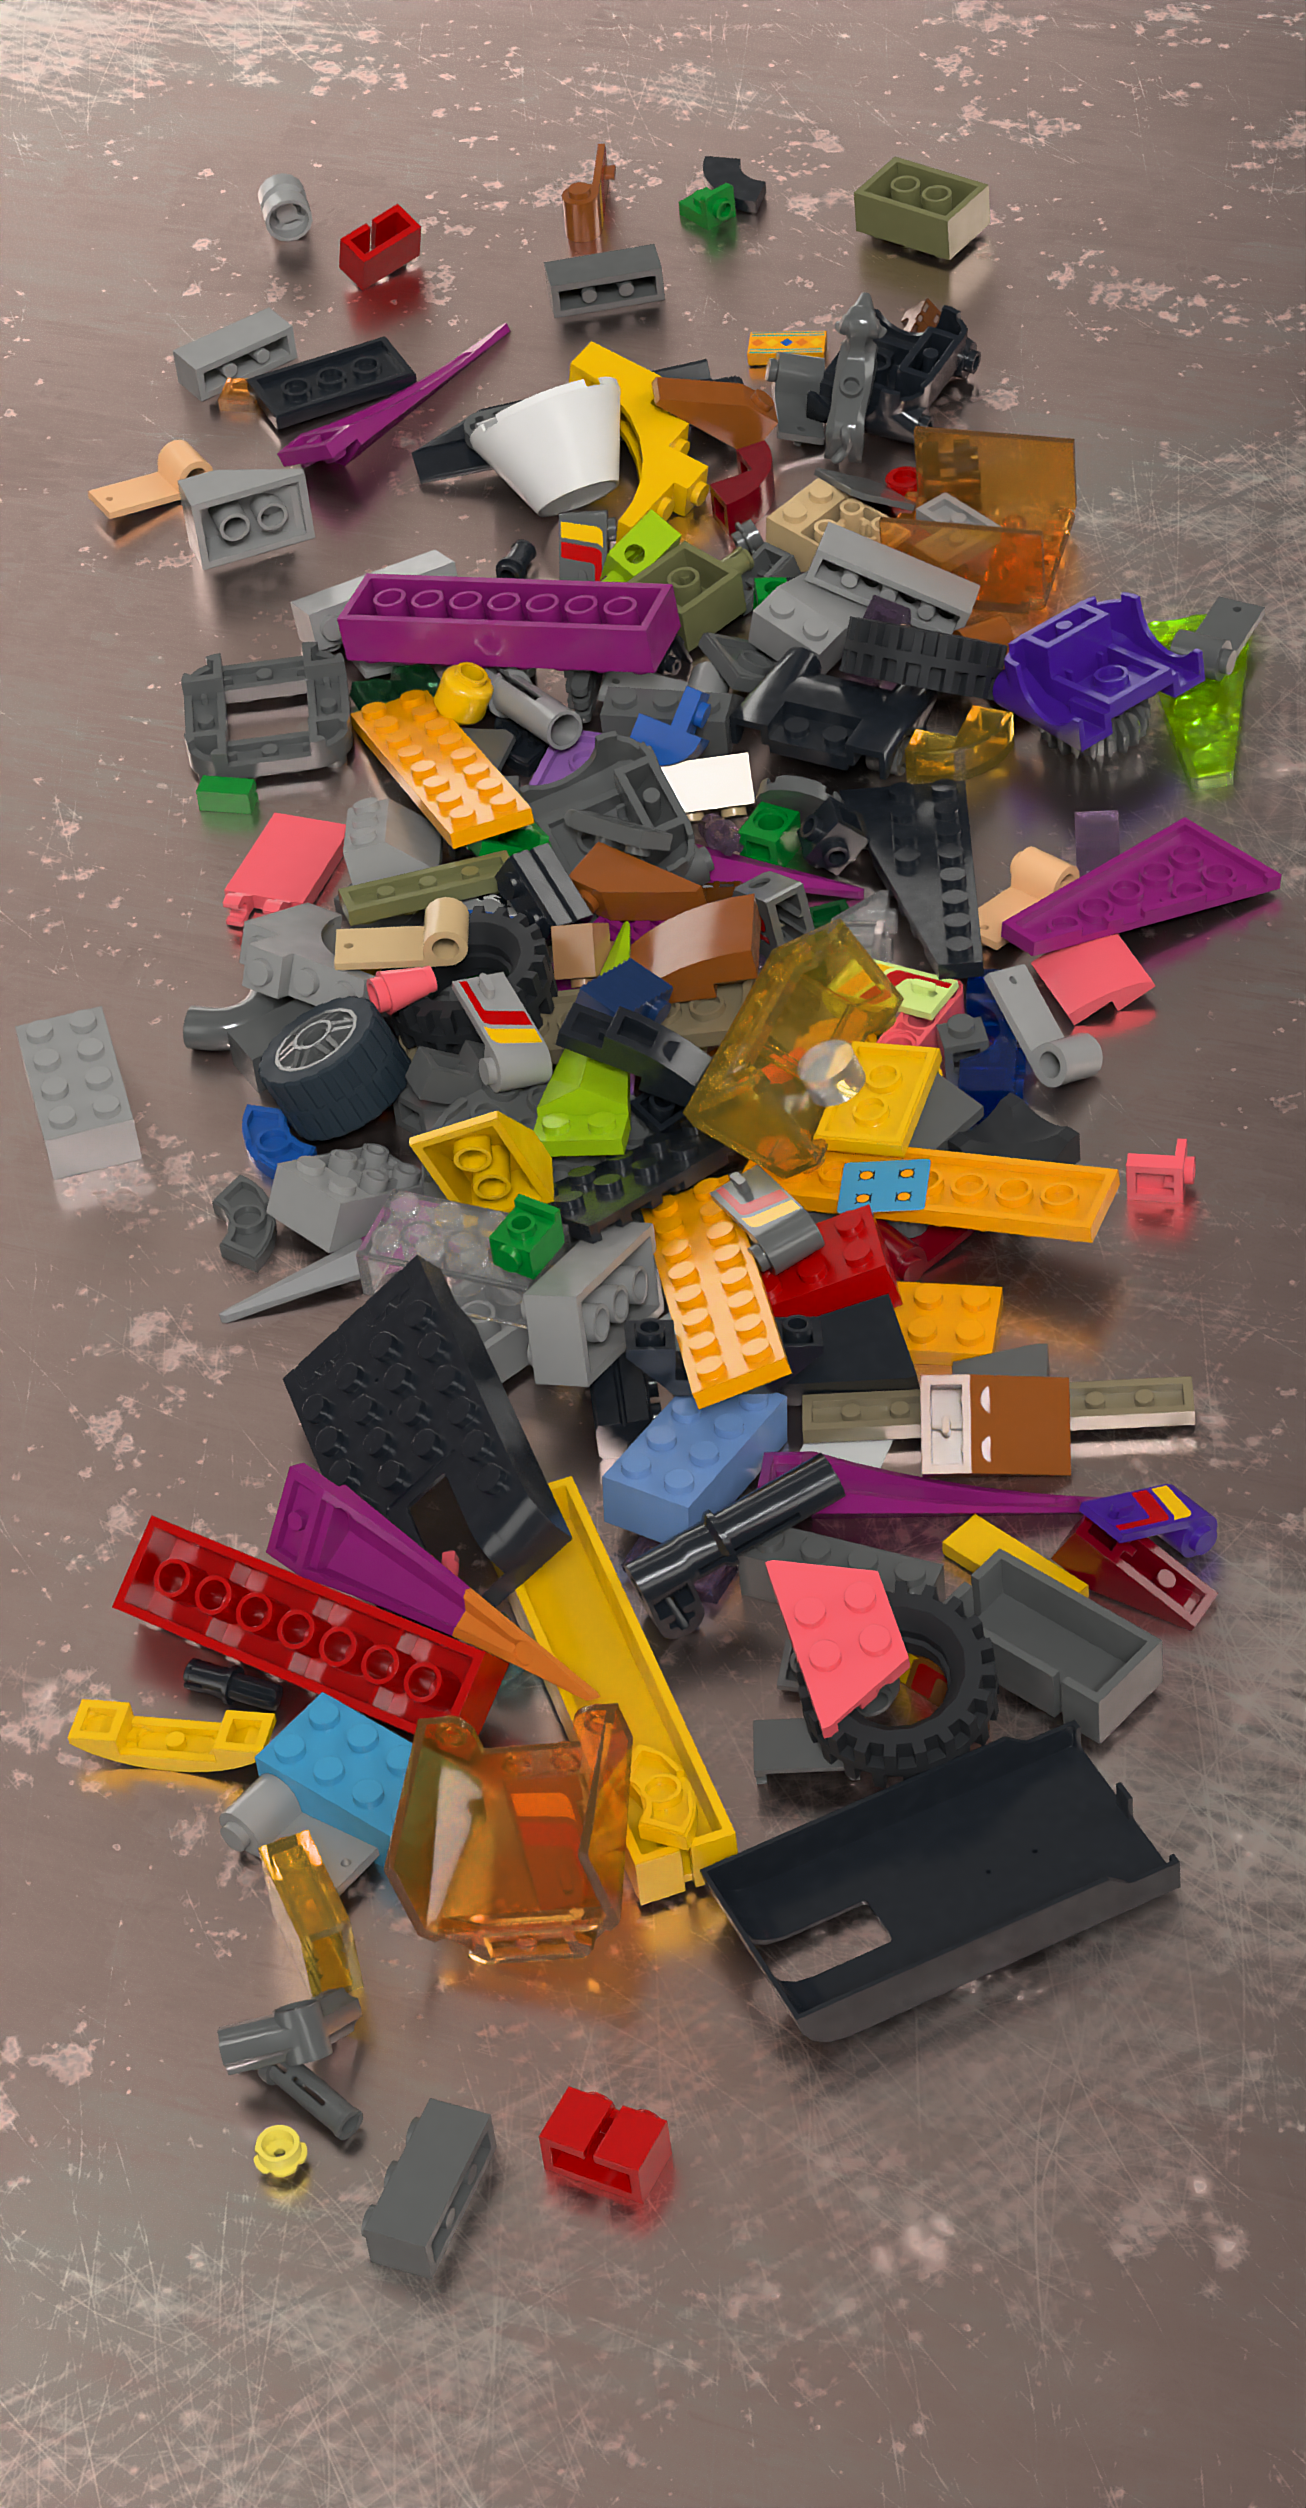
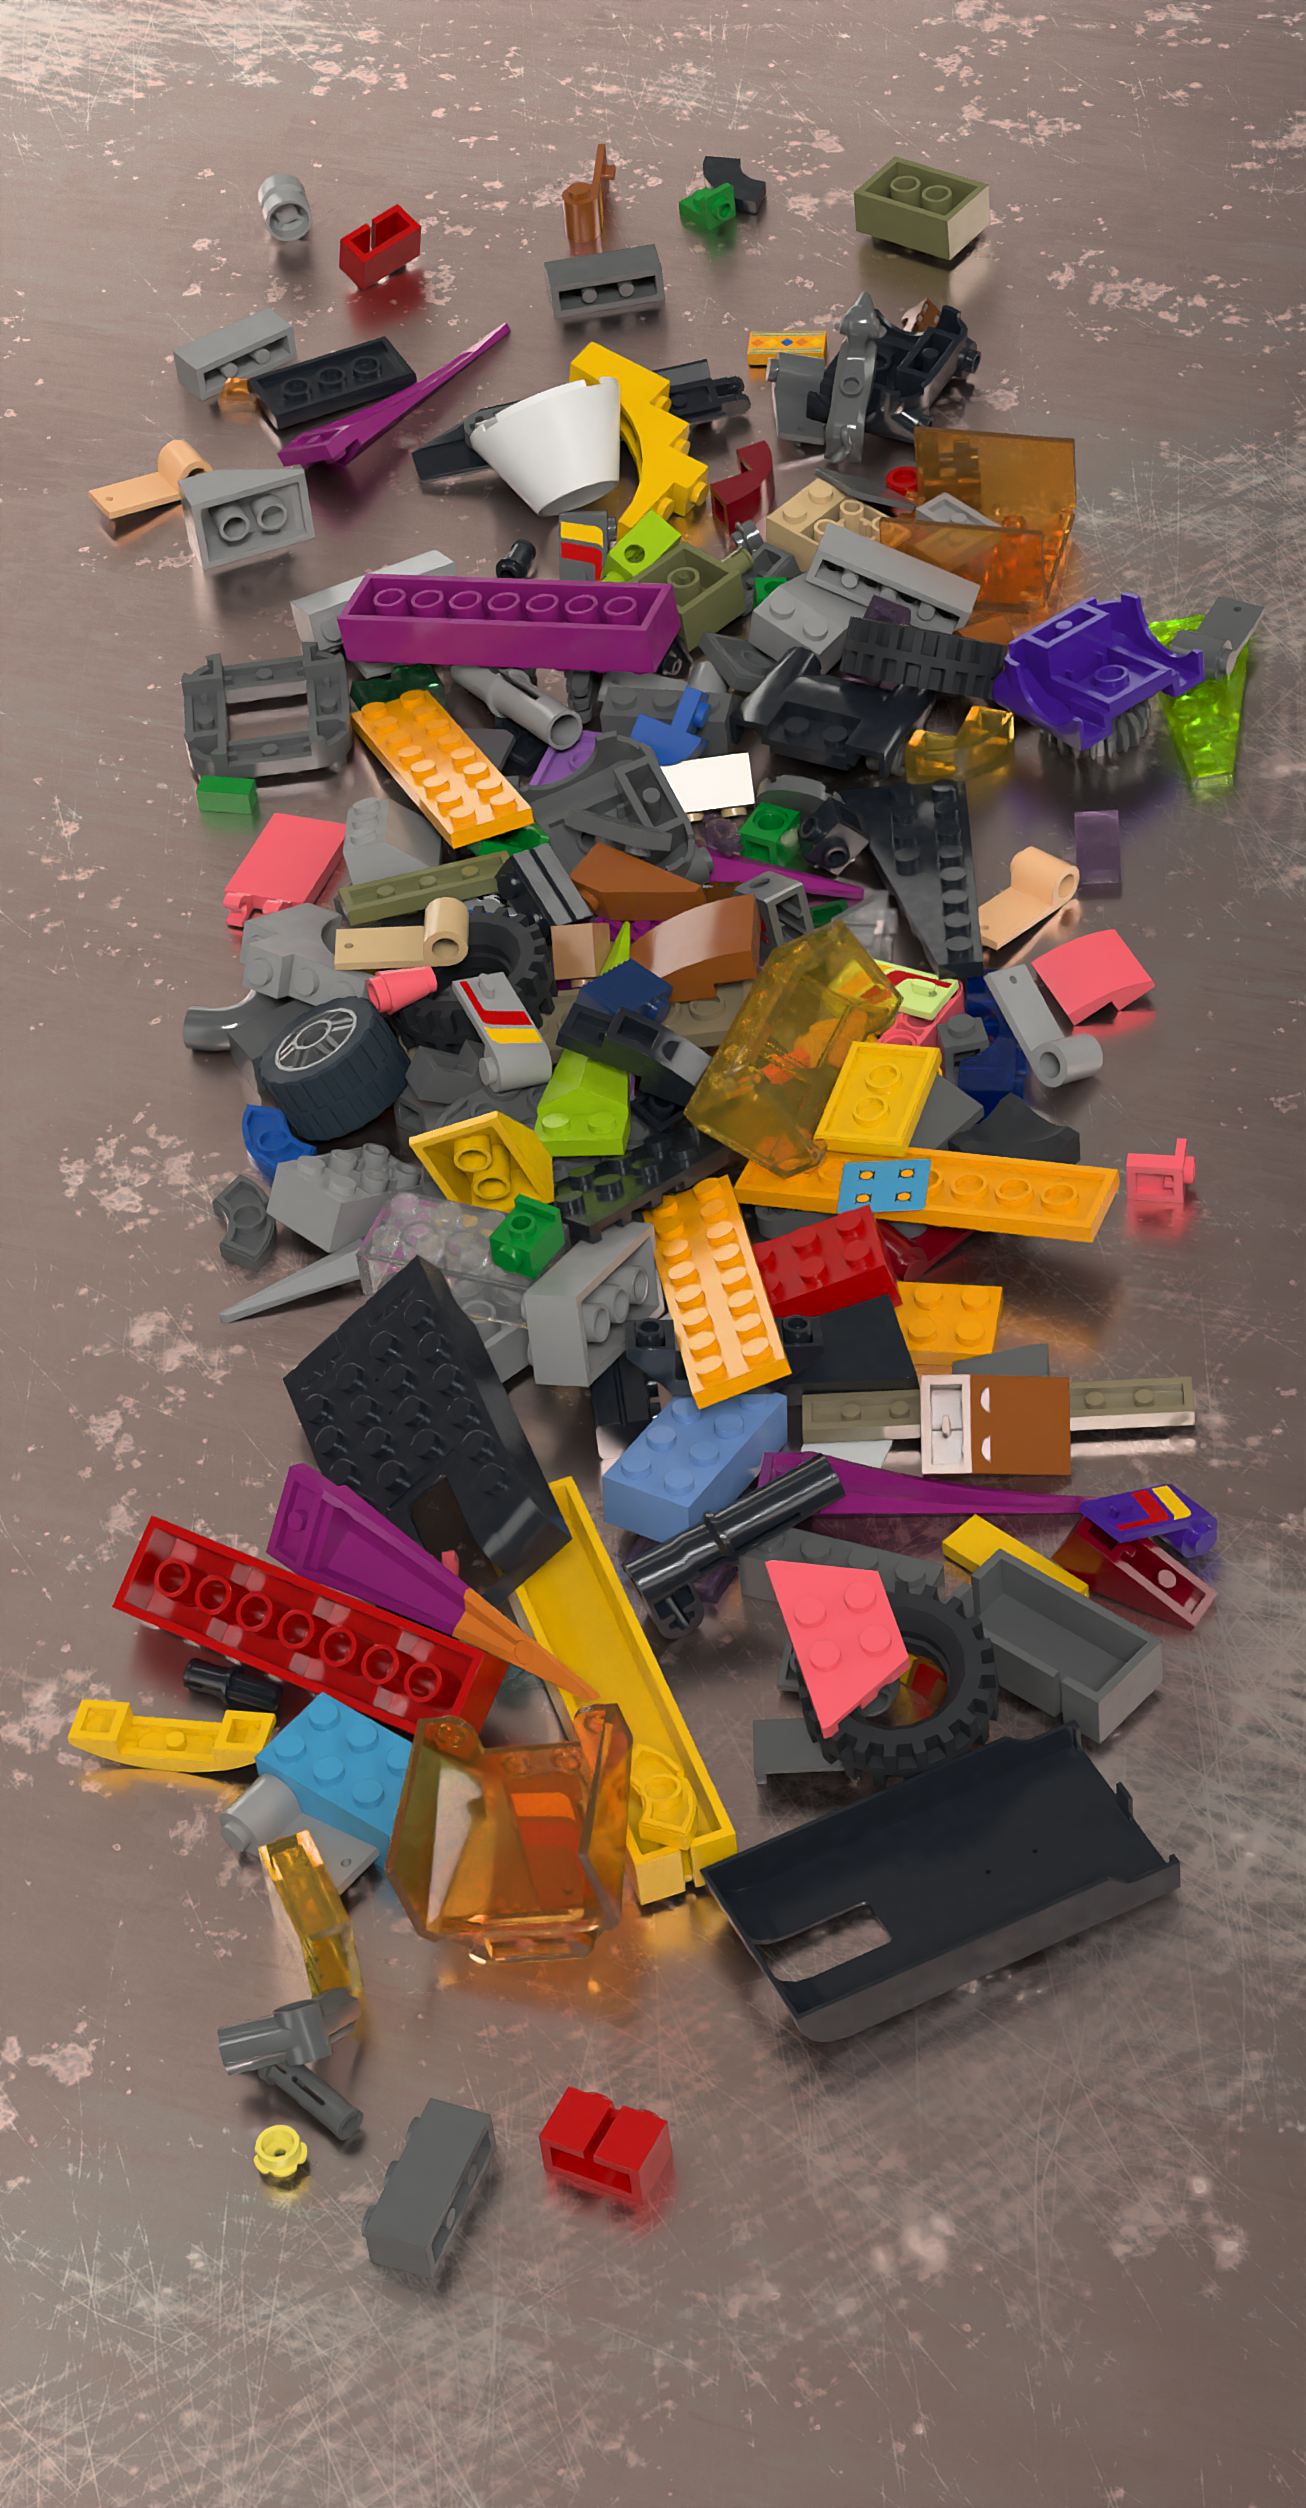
light grey brick [15,1006,142,1180] -> none
yellow head [434,662,494,726] -> none
dark orange slope [652,377,778,449] -> none
dark grey door [710,1164,825,1276] -> none
clear piece [797,1040,866,1107] -> none
magenta wing [1001,817,1282,956] -> none

